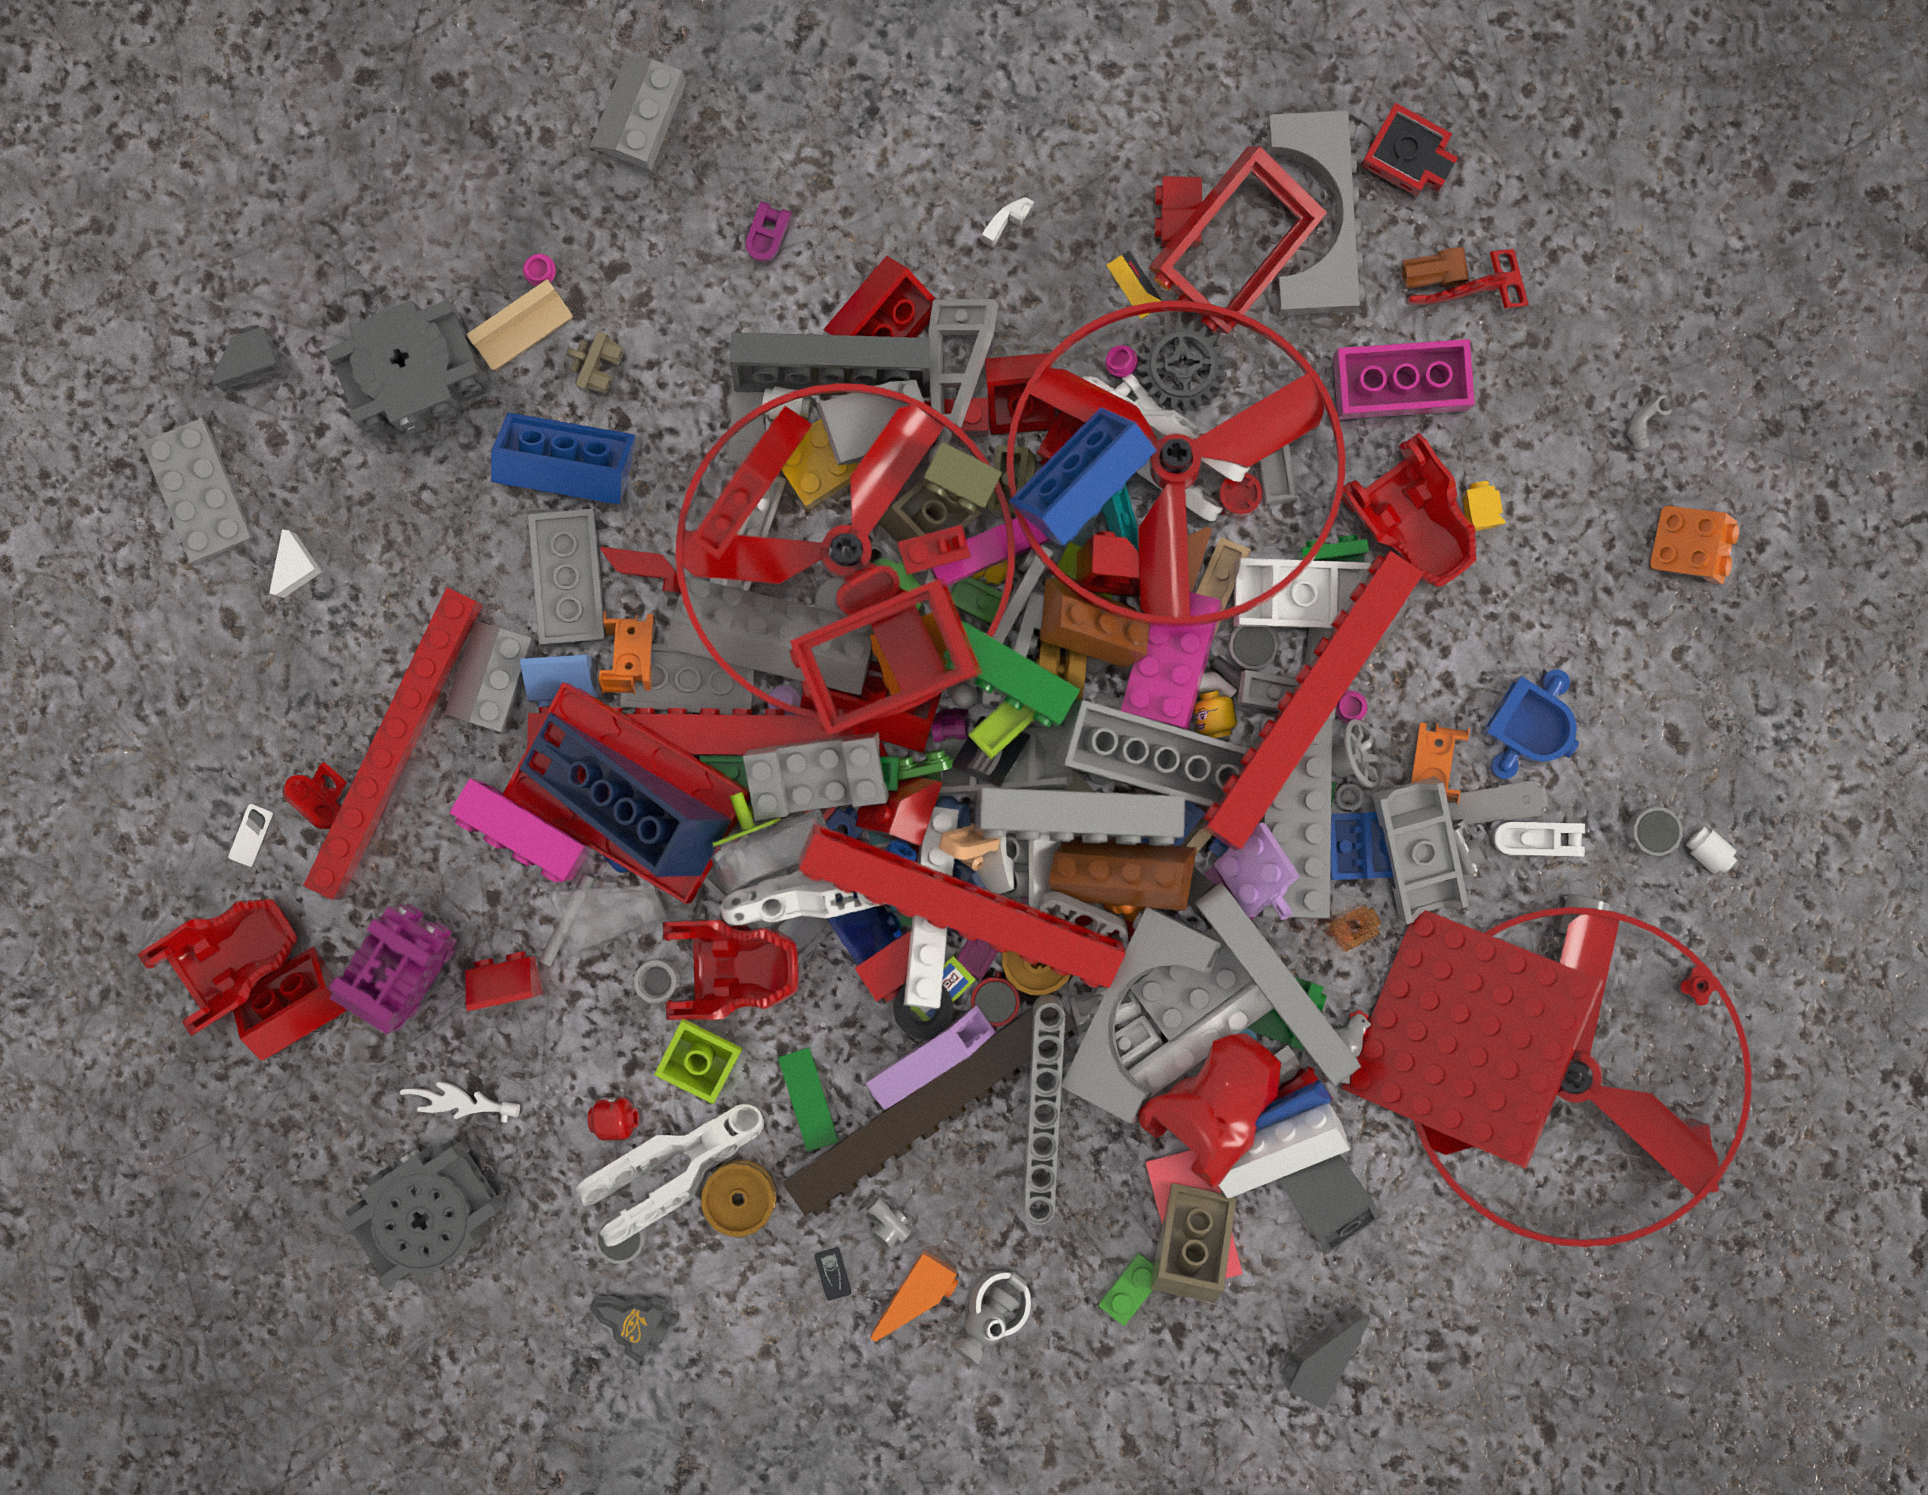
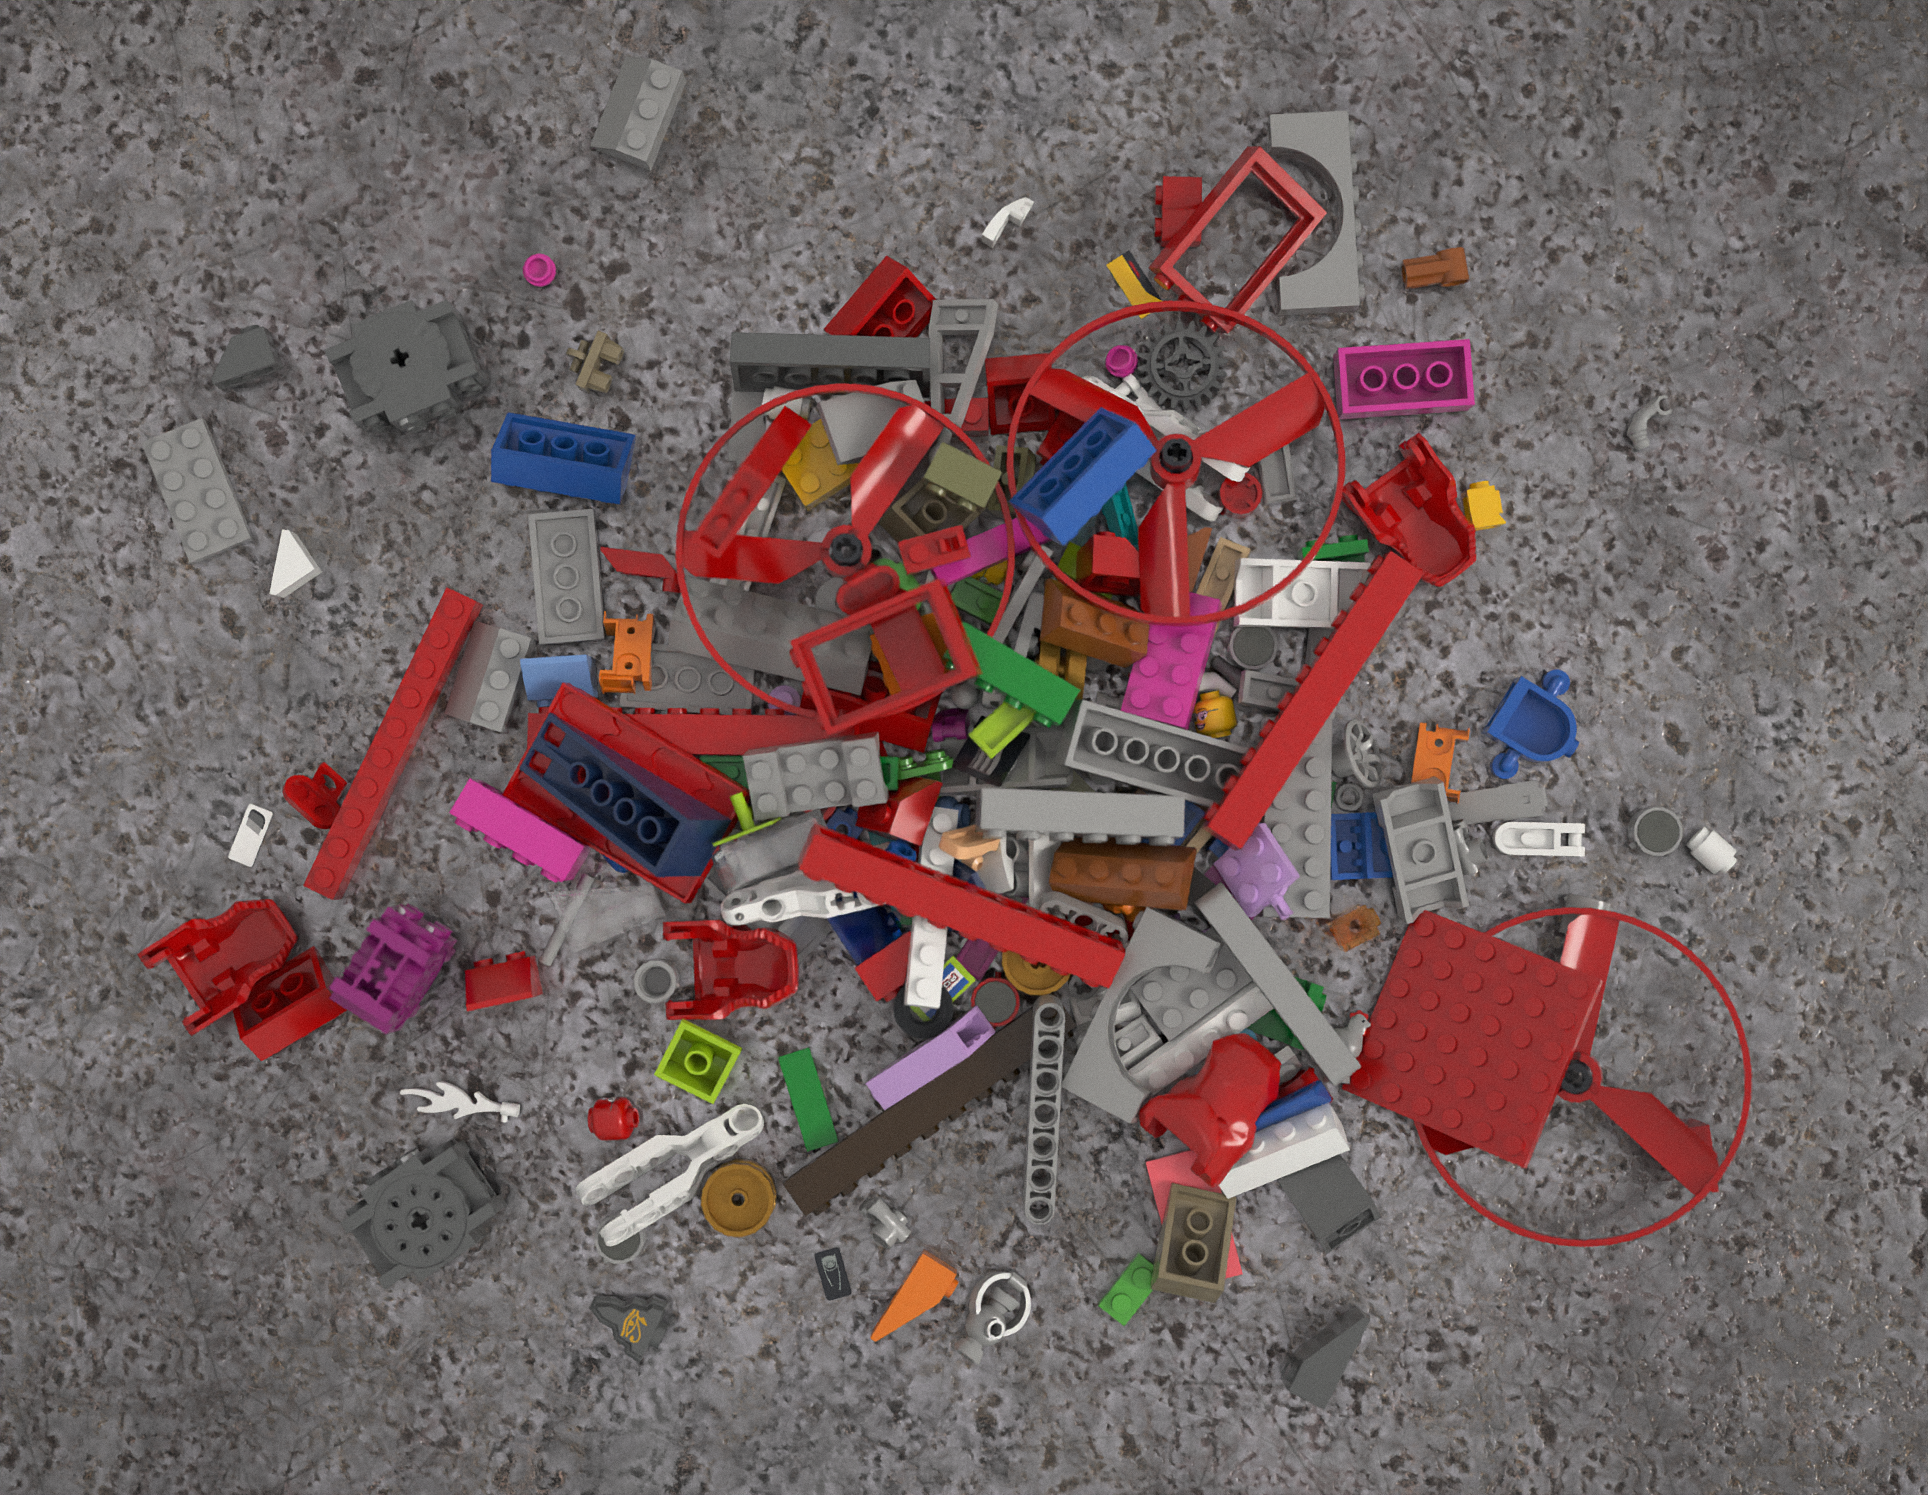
tan panel [466,279,573,371] -> none
magenta plate [745,201,792,263] -> none
dark pink plate [1335,691,1367,723] -> none
piece [1360,103,1458,197] -> none
red piece [1406,249,1529,309] -> none
orange bracket [1650,506,1739,585] -> none
red plate [1680,966,1720,1006] -> none

